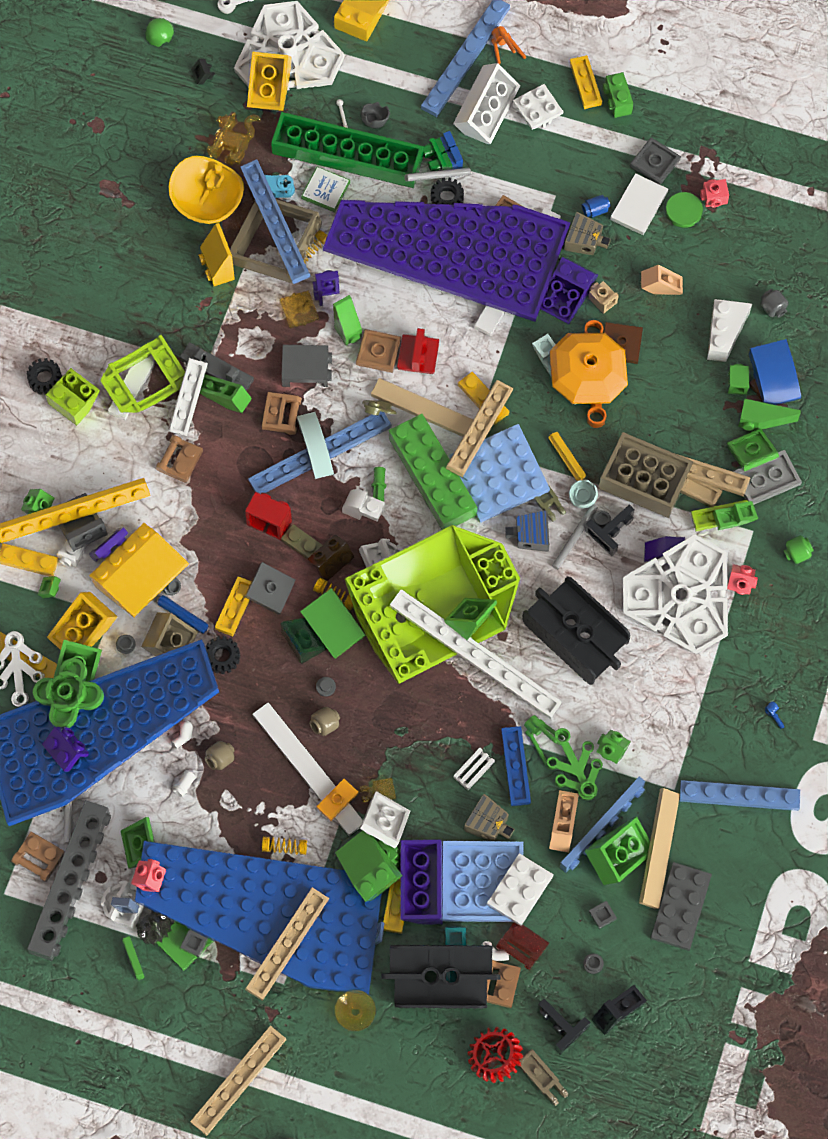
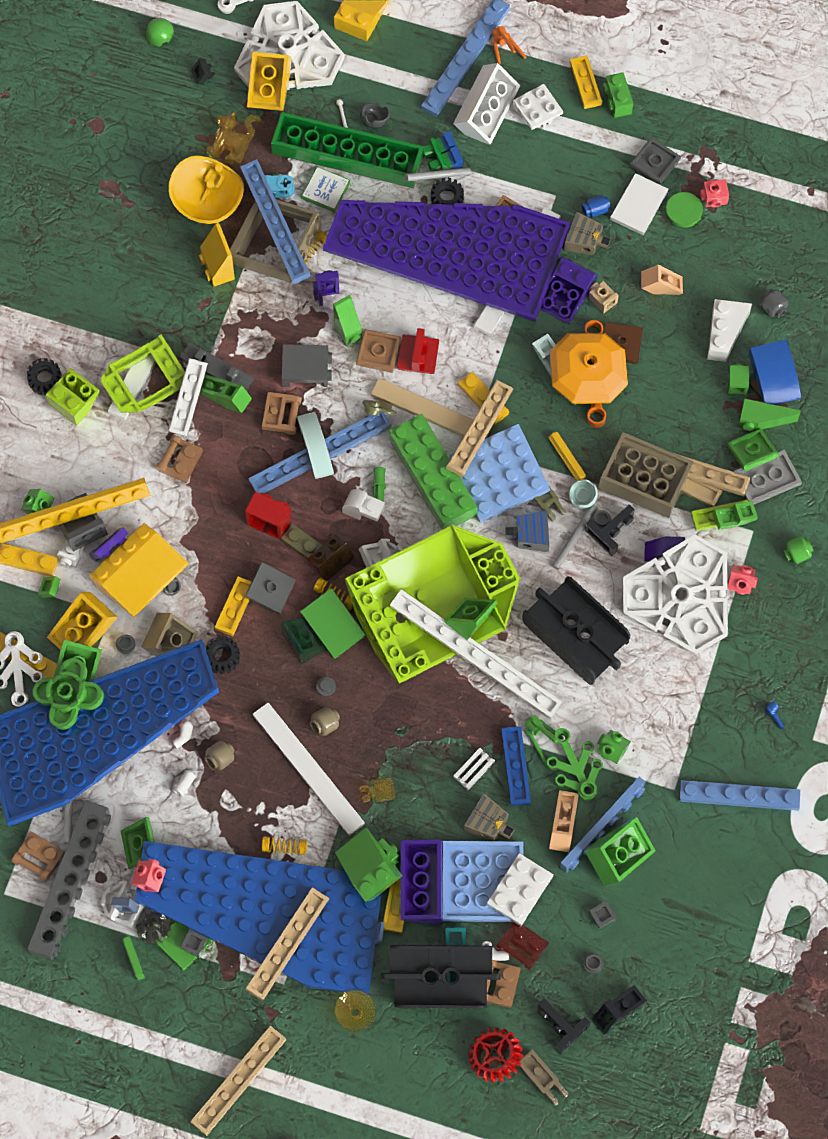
dark purple bracket [42,727,89,772] -> none
blue axle [157,595,209,634] -> none
clear yellow piece [280,290,319,329] -> none
light orange plate [316,779,359,821] -> none
white plate [360,791,410,848] -> none
tan tile [639,788,680,909] -> none
dark grey plate [651,862,712,951] -> none

